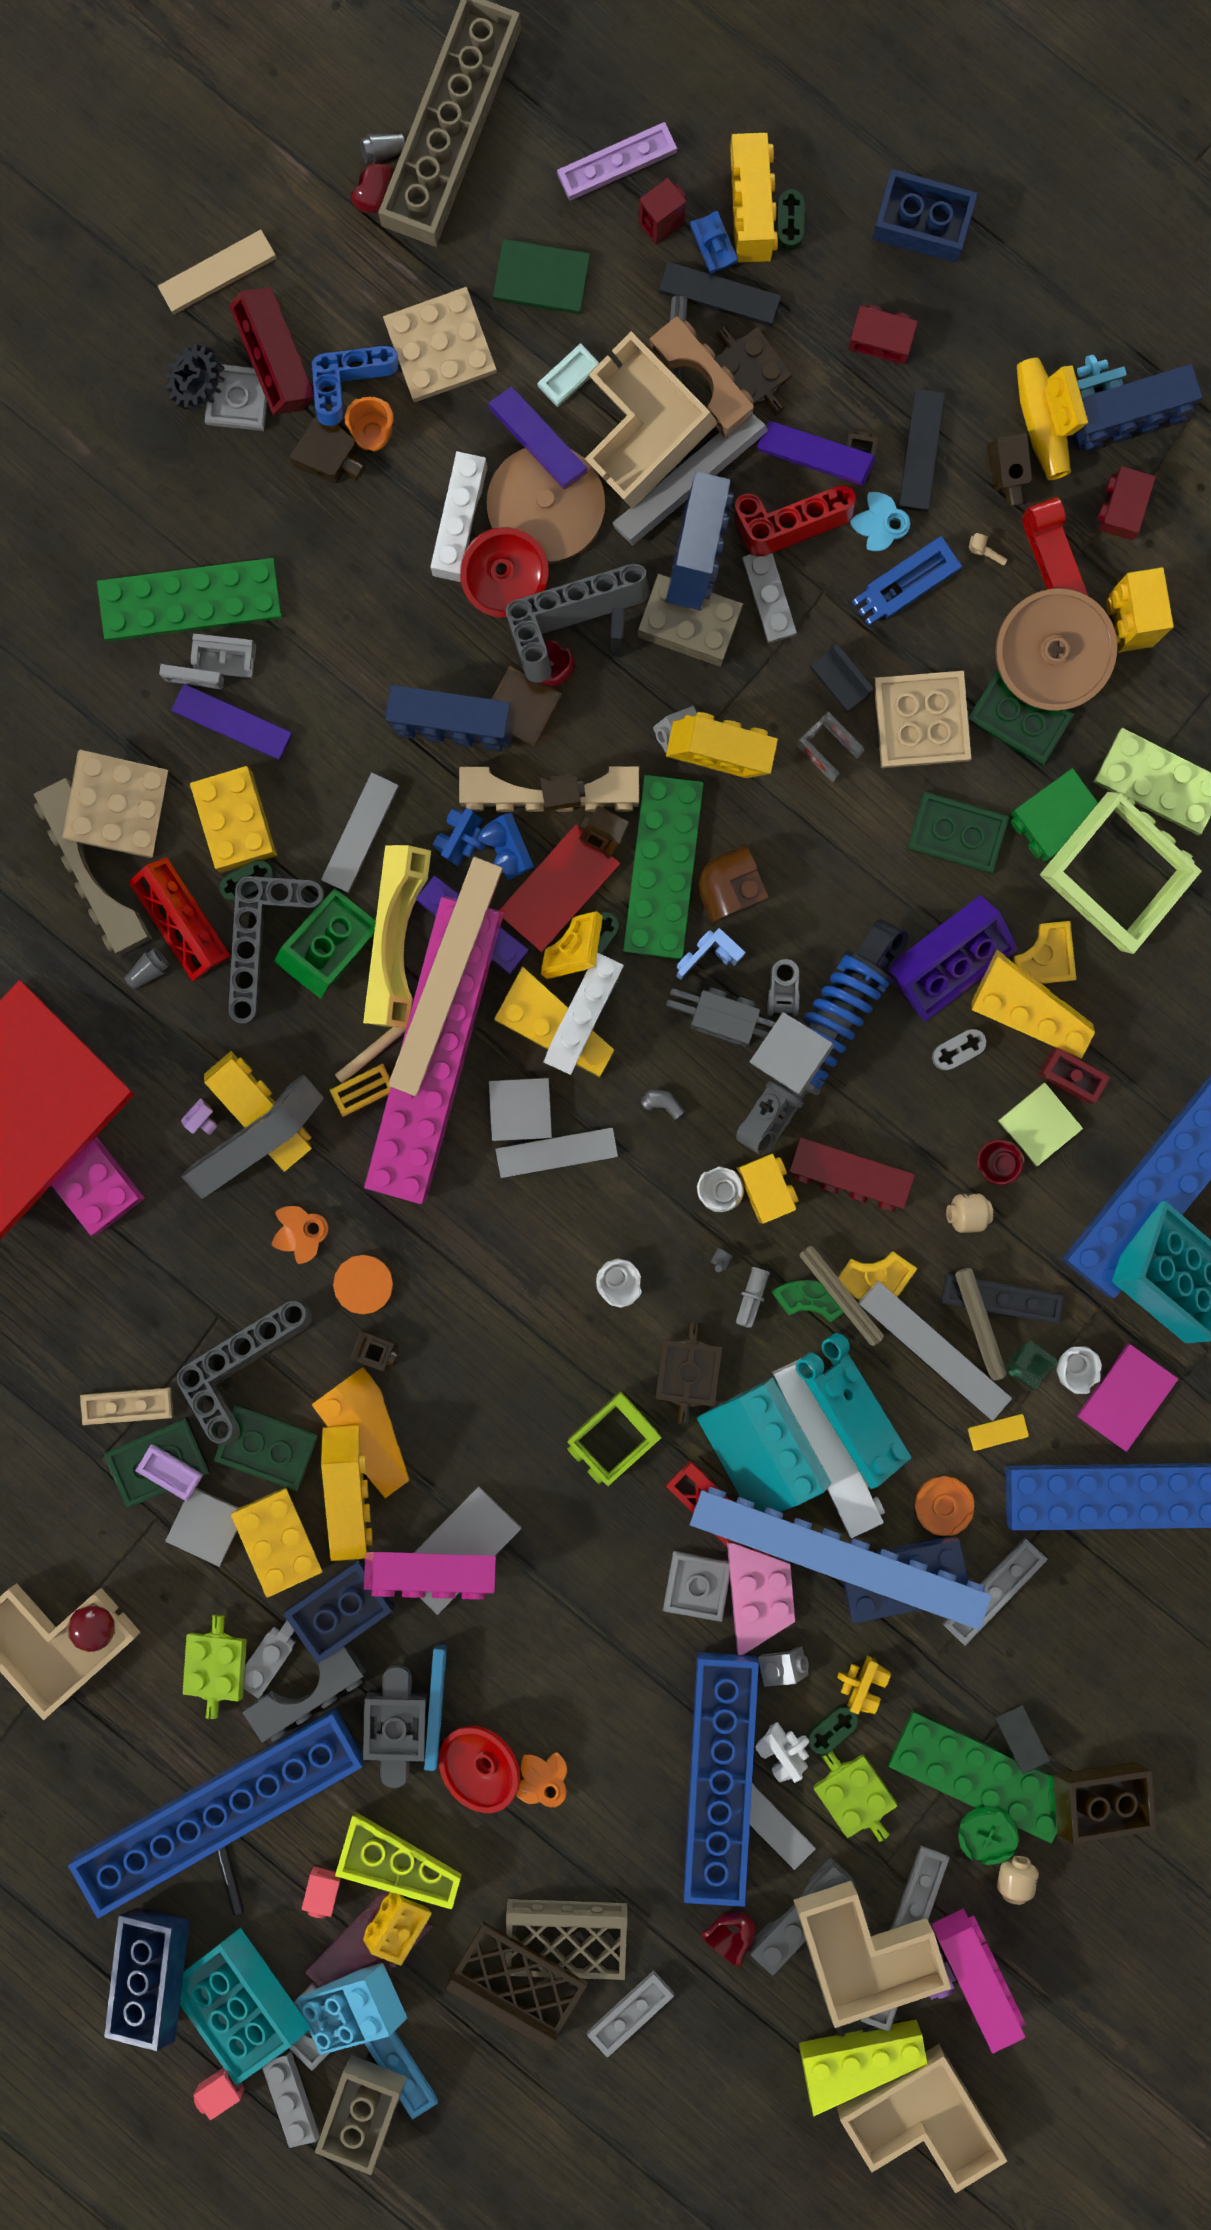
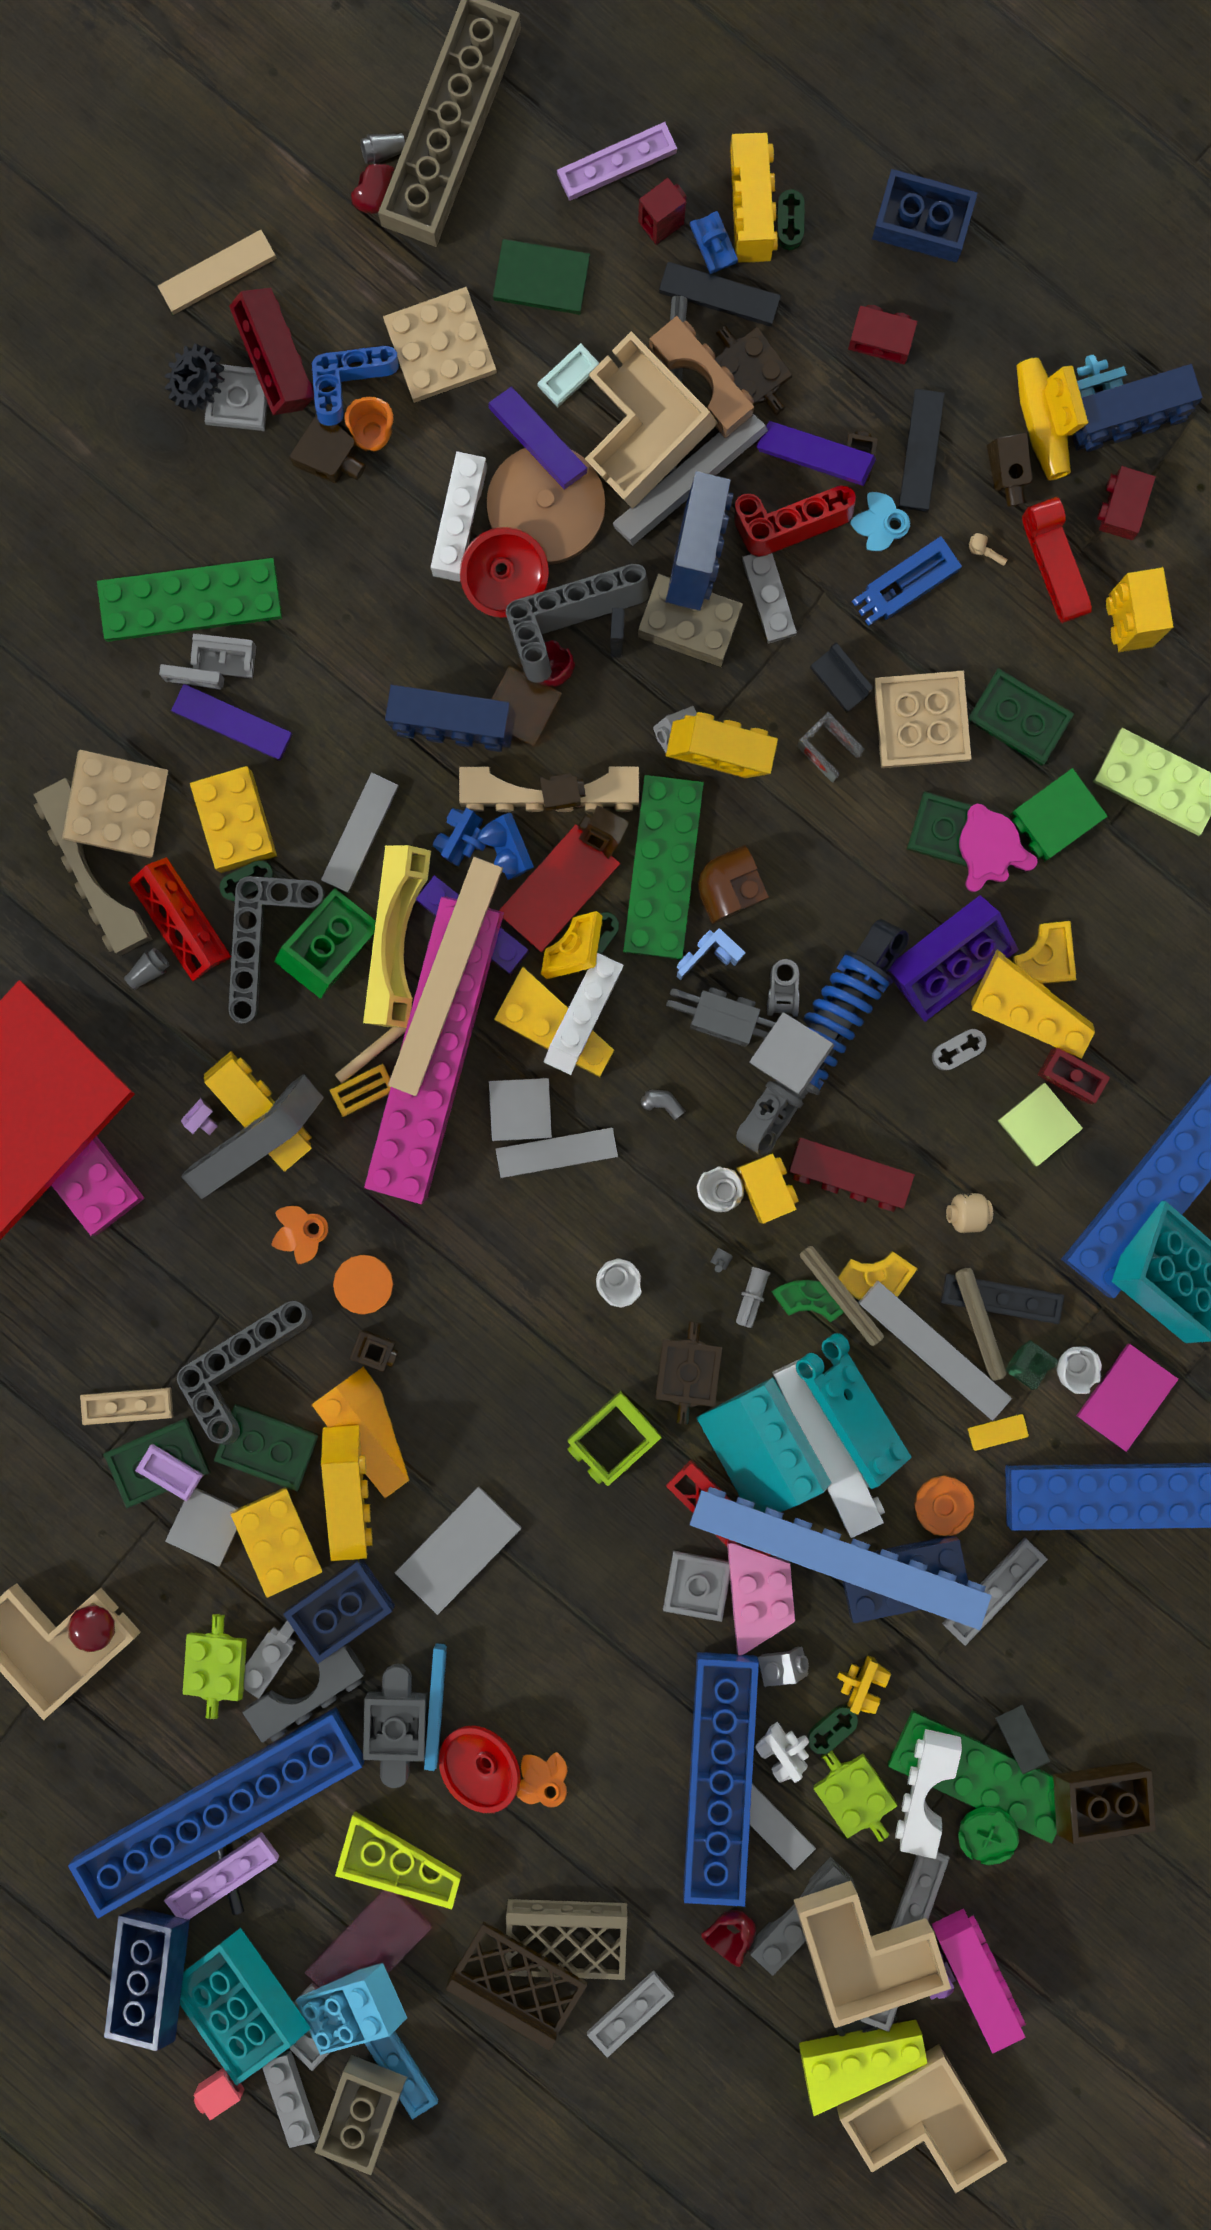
coral brick [302,1866,341,1918] -> none
yellow bracket [363,1892,432,1966] -> none
dark pink brick [364,1552,496,1599] -> none
dark red hair [977,1139,1024,1185] -> none
medium nougat dish [995,588,1117,710] -> none
tan head [996,1856,1039,1905] -> none
yellowish green window [1040,792,1201,954] -> none
none -> lavender plate [164,1832,279,1919]
none -> white arch [895,1729,962,1859]
none -> dark pink tile [959,804,1037,892]

